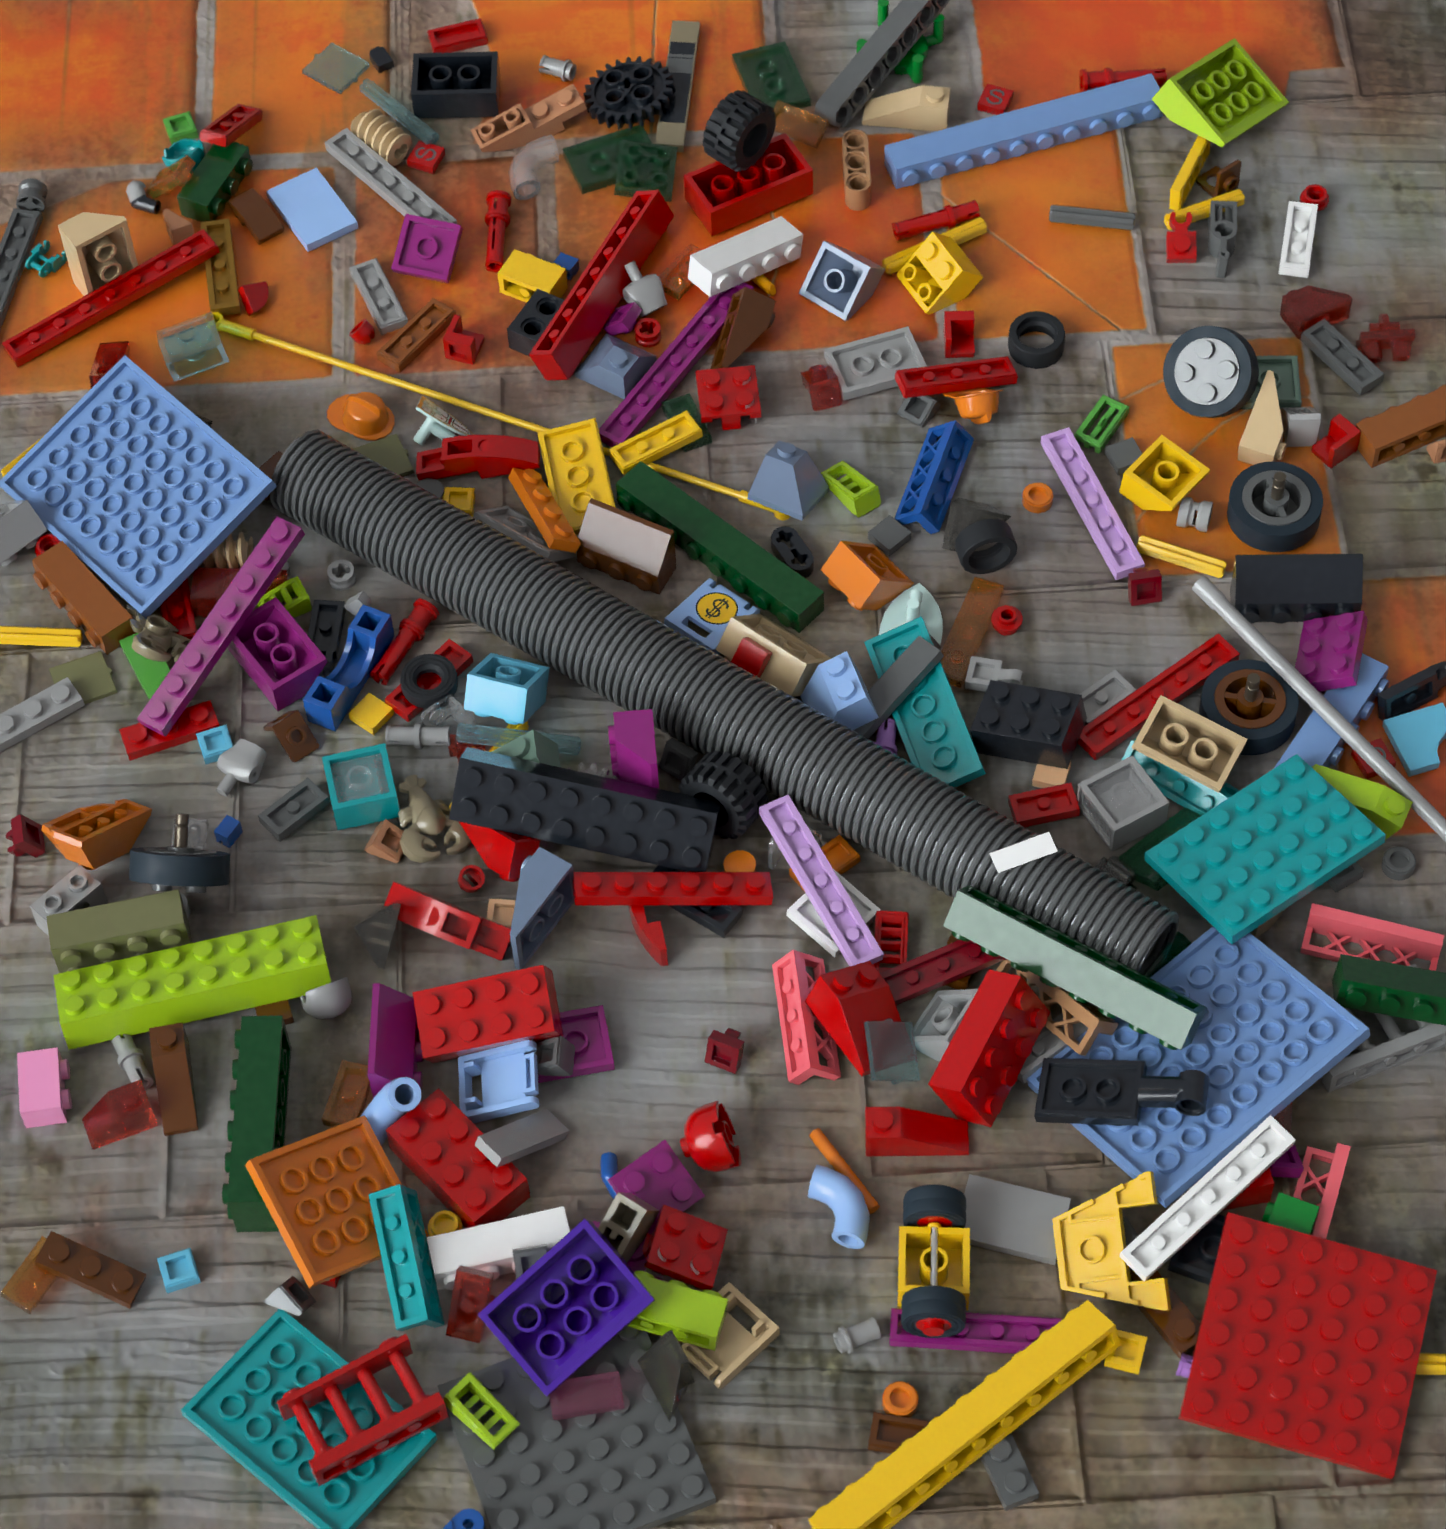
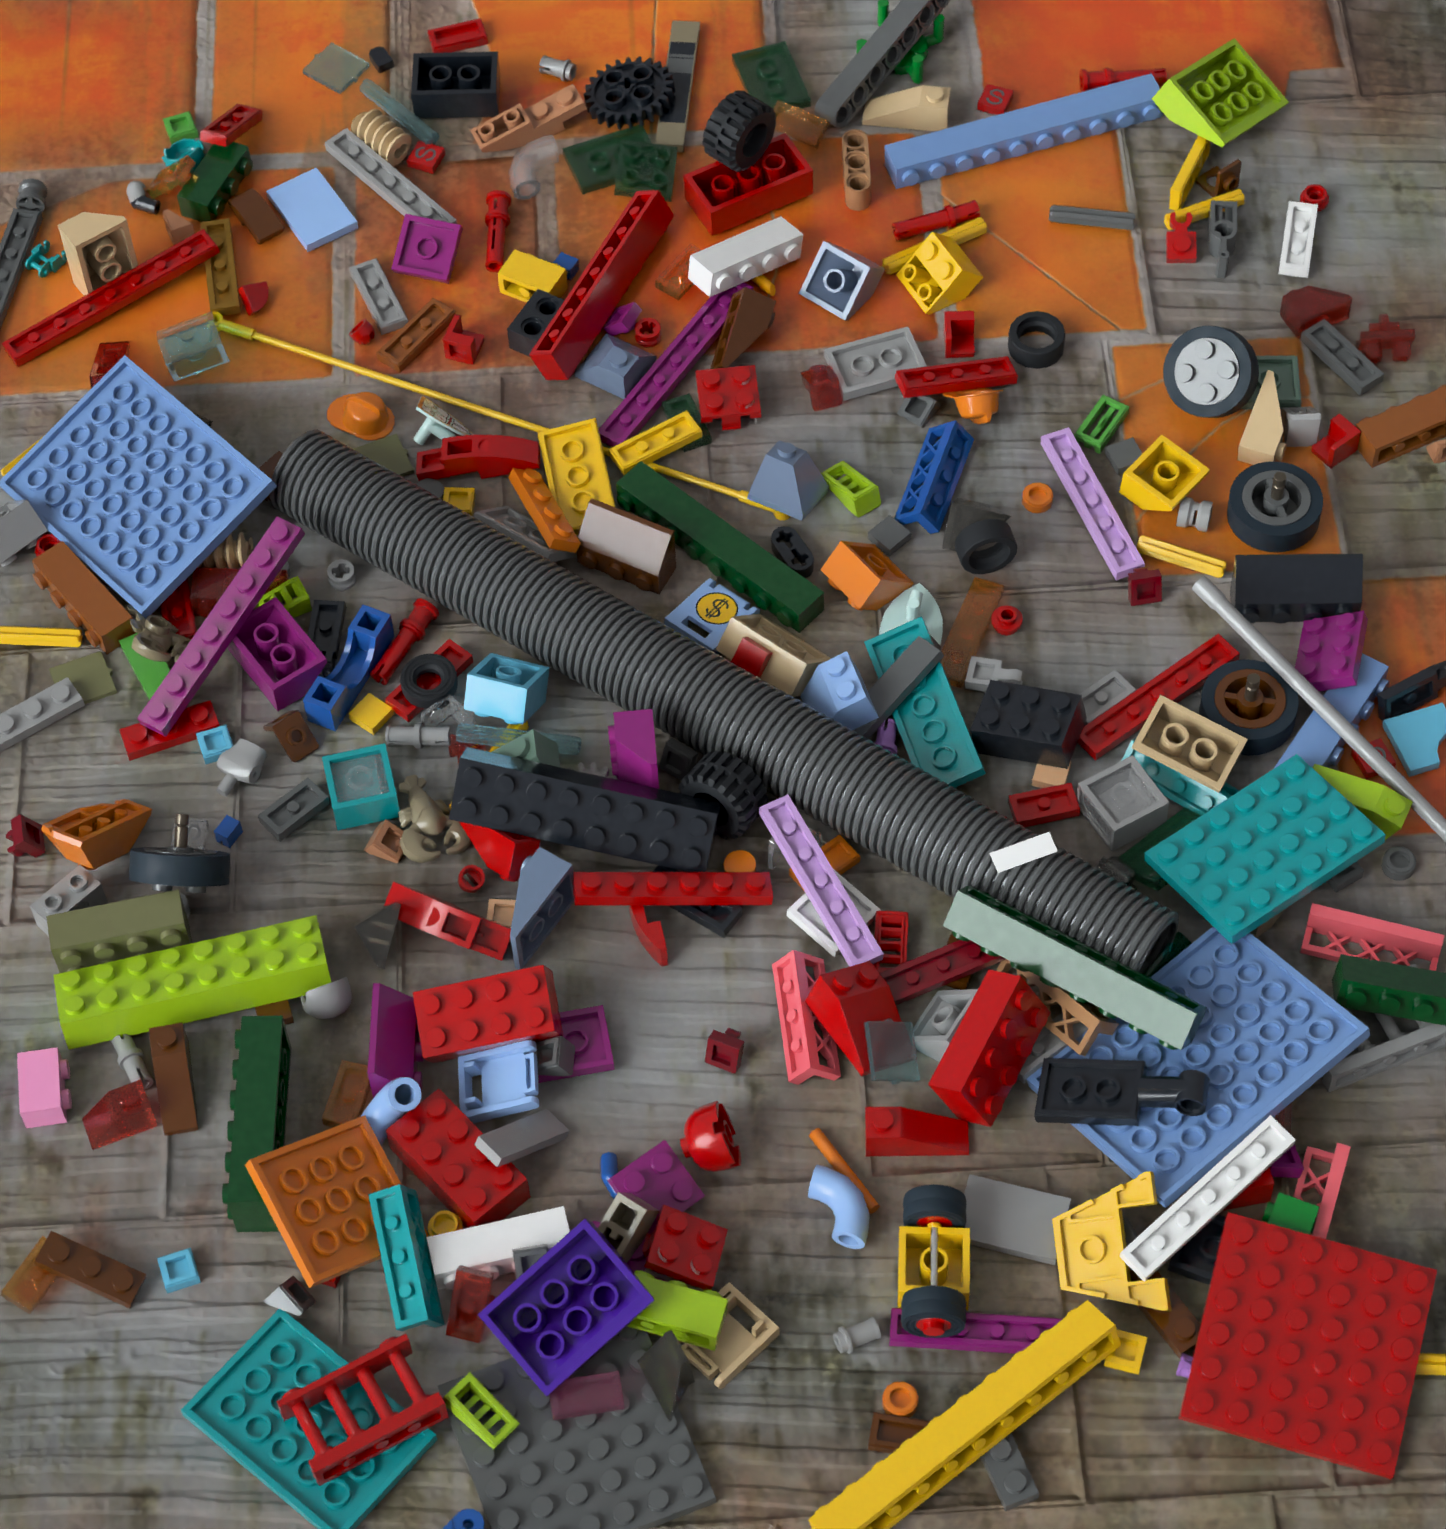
light grey tile [344,591,372,616] -> none
light grey piece [622,261,667,318] -> none

